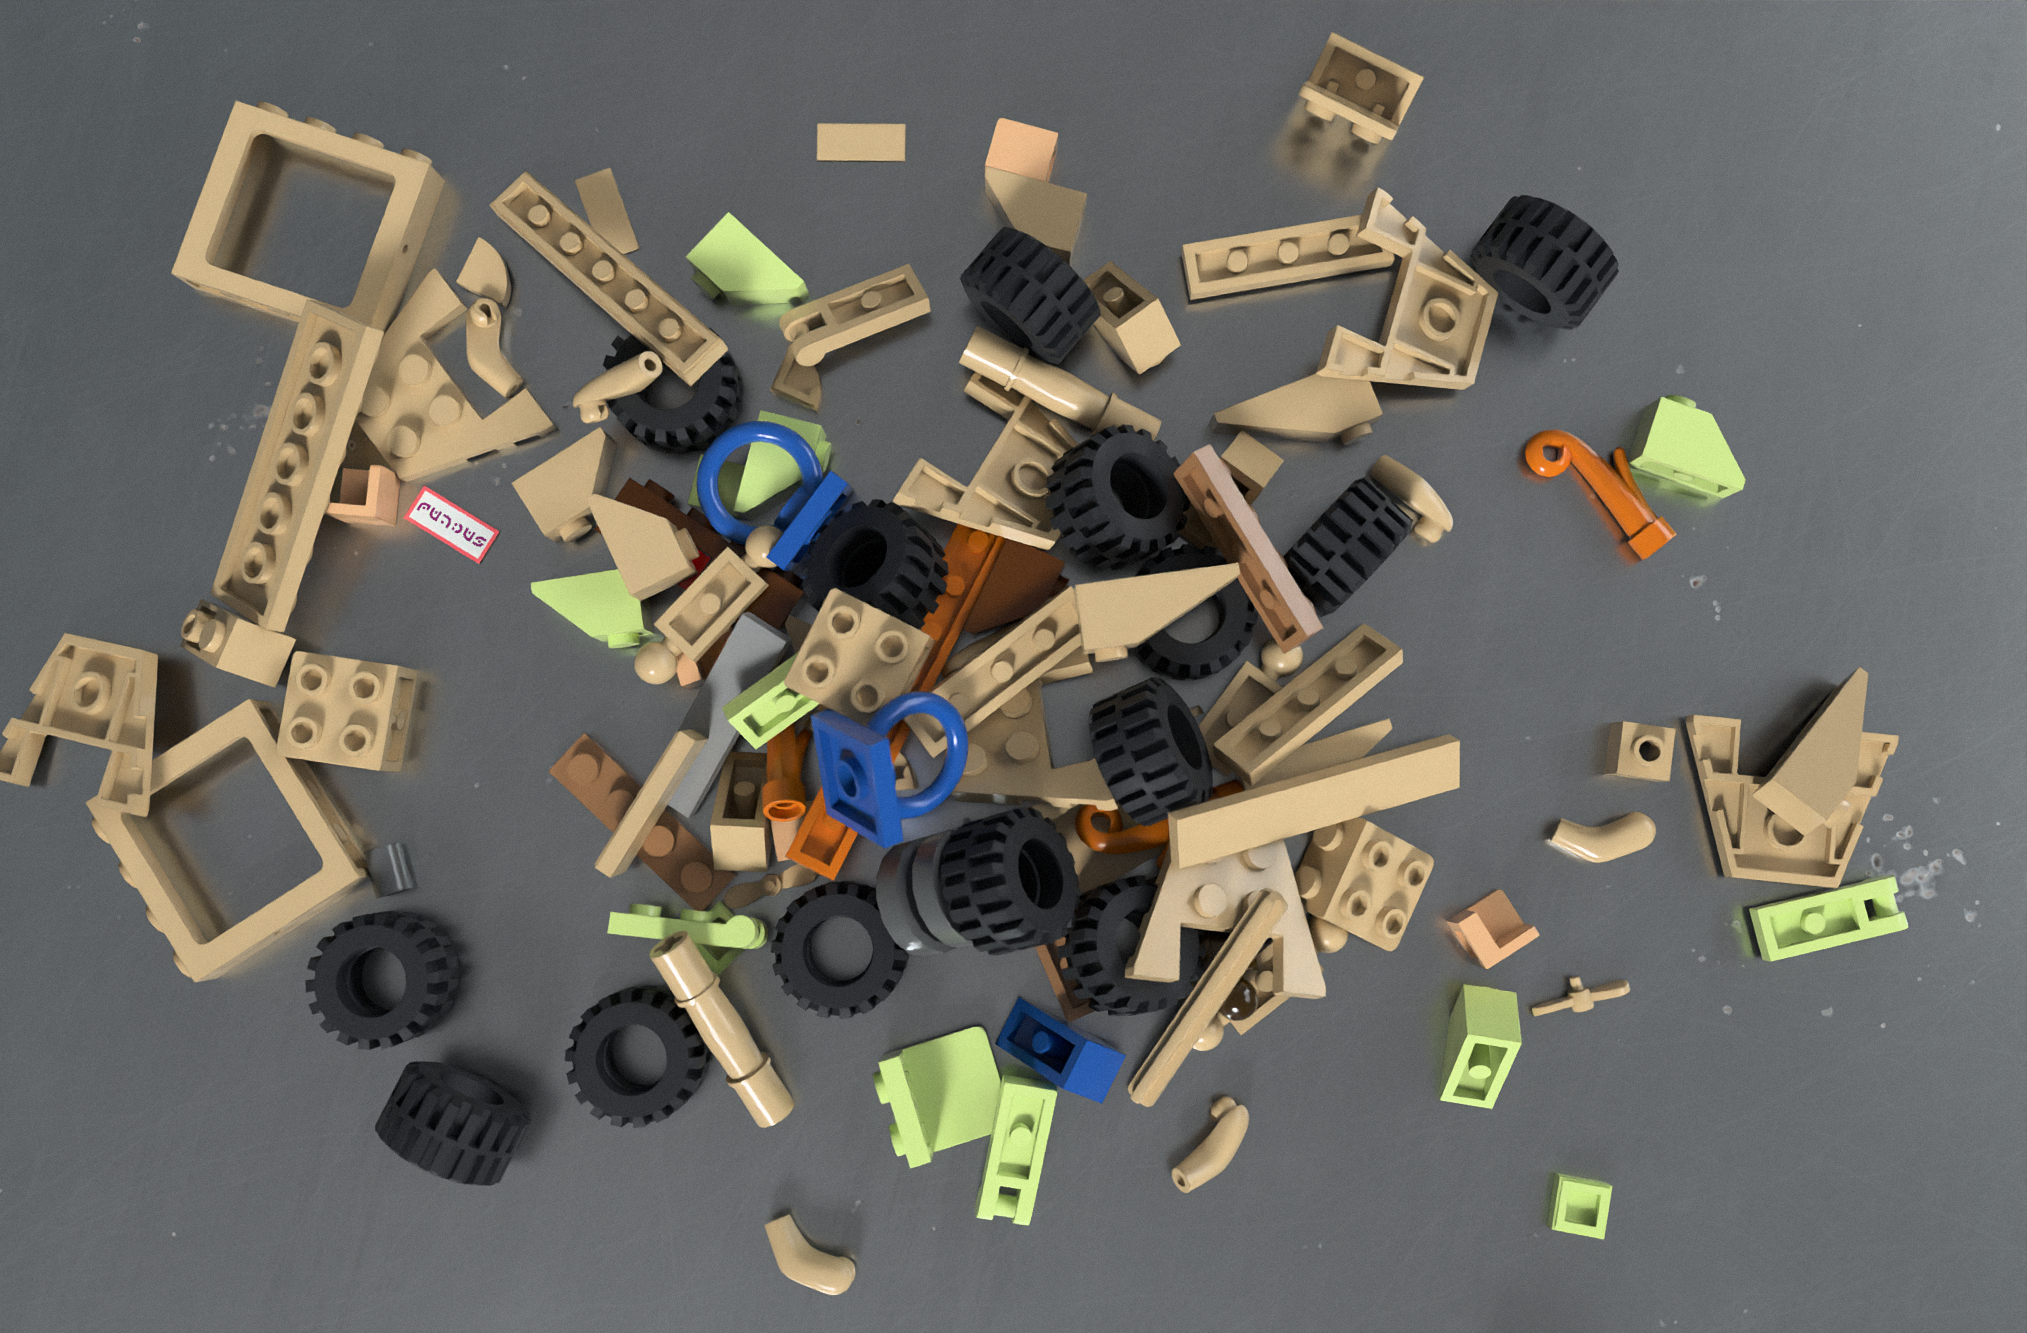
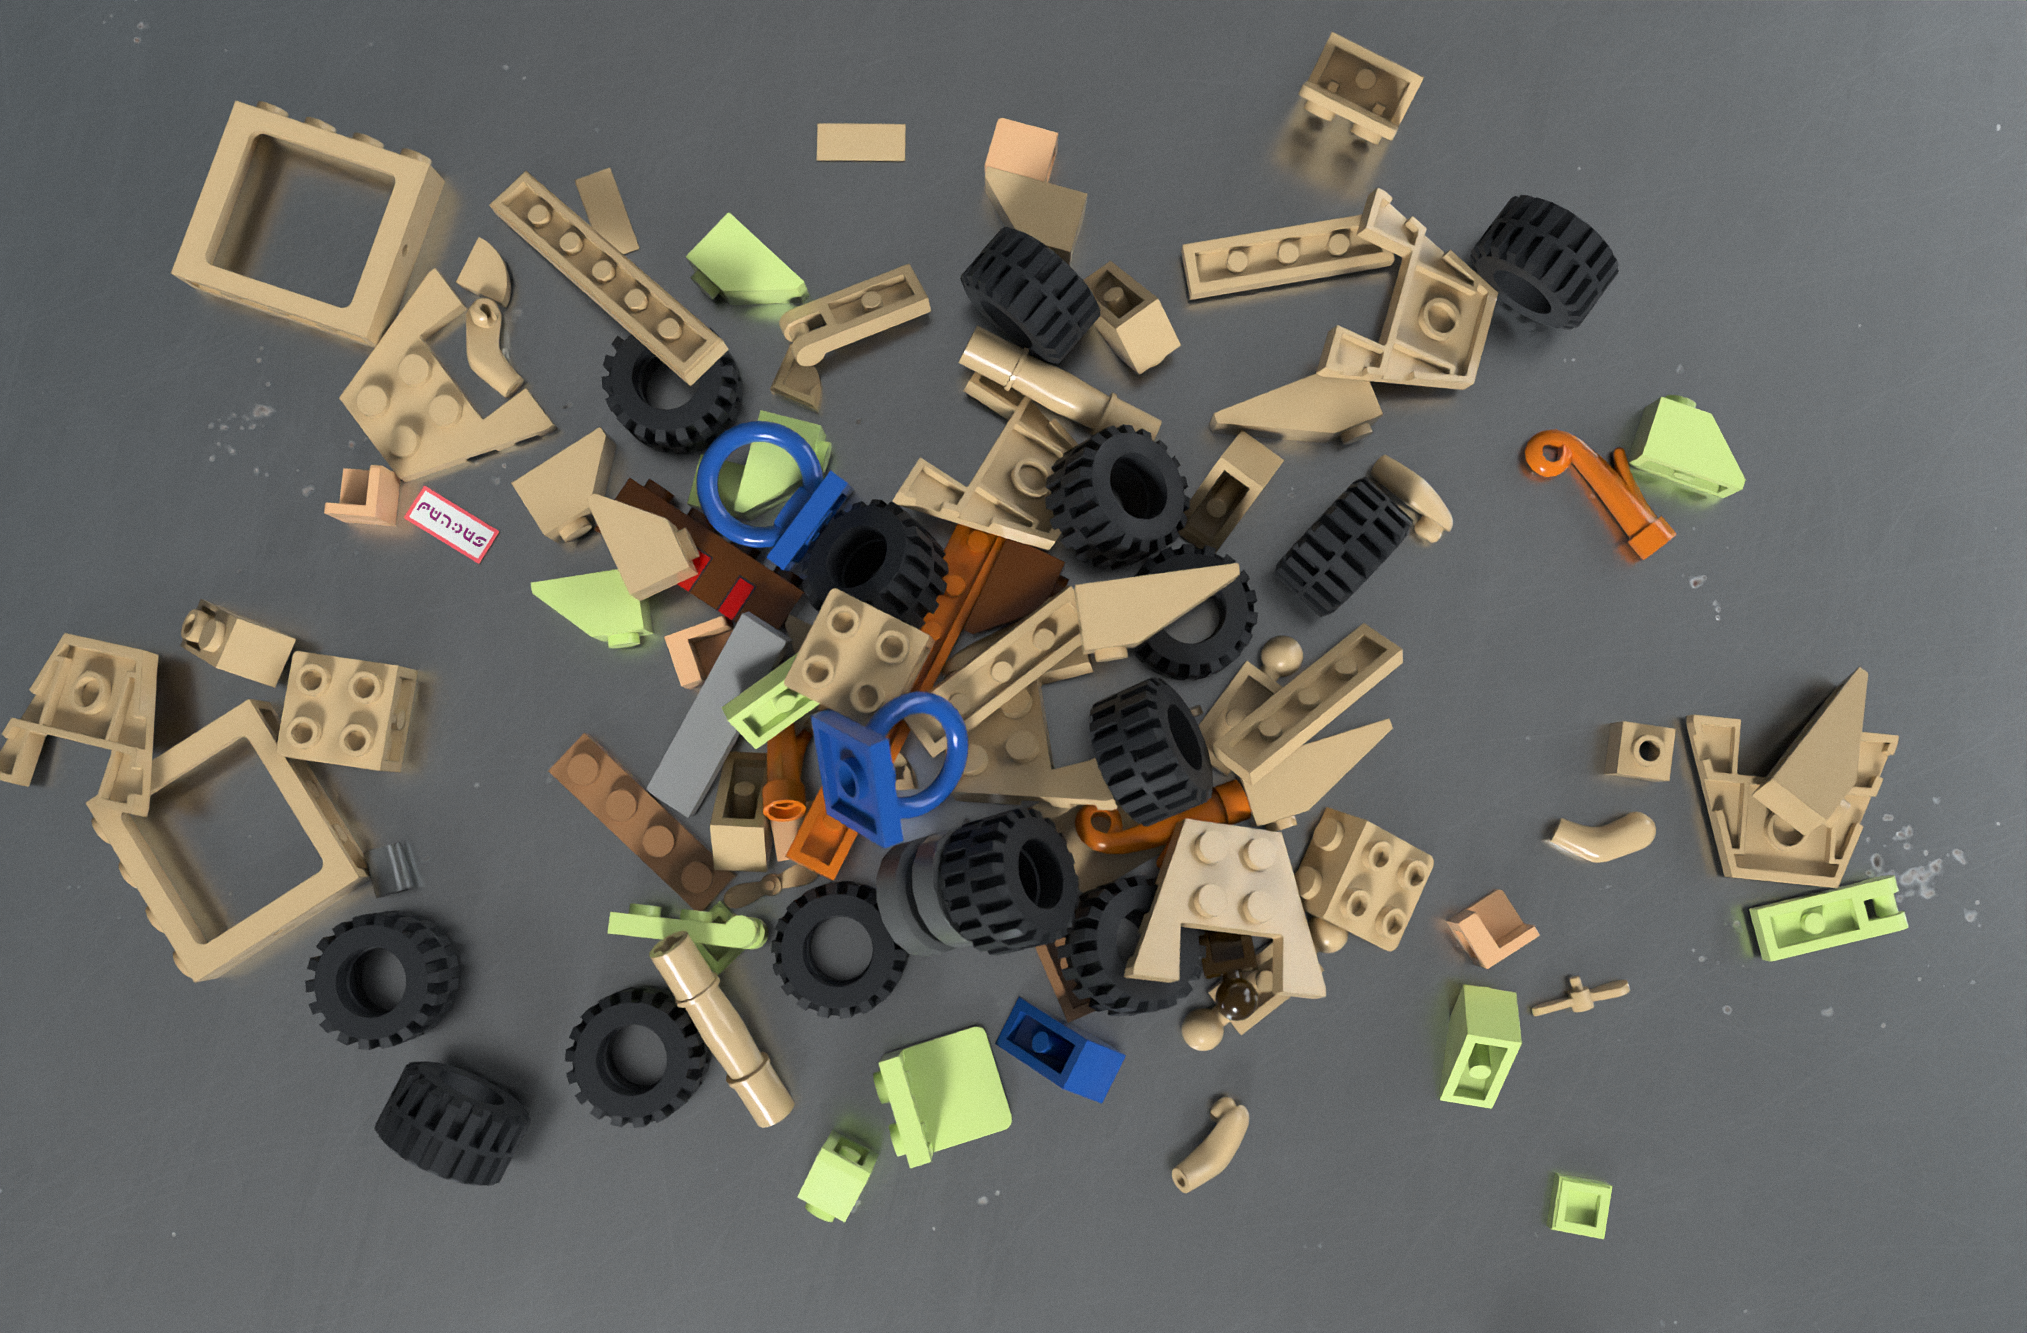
tan plate [210,299,384,632] -> none
tan arm [573,351,662,424] -> none
tan tile [595,729,708,878] -> none
tan plate [634,525,784,684] -> none
tan arm [764,1214,856,1295] -> none
yellowish green plate [975,1074,1058,1226] -> none
tan axle [1128,888,1288,1107] -> none
tan tile [1168,734,1460,869] -> none
medium nougat plate [1173,444,1324,654] -> none
none -> yellowish green slope [797,1130,879,1222]

